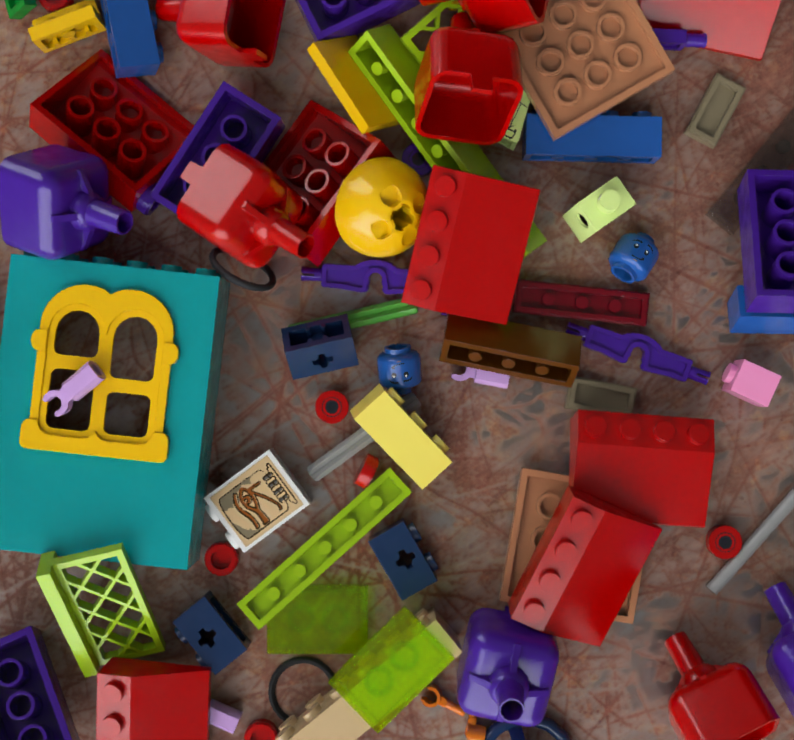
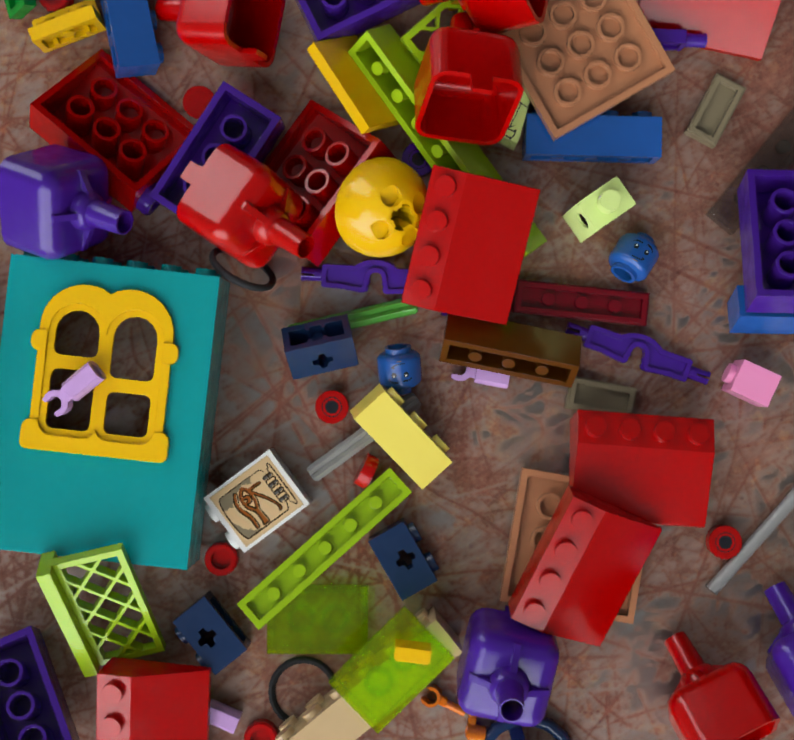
none -> red piece [183,86,214,119]
none -> yellow tile [394,638,432,665]

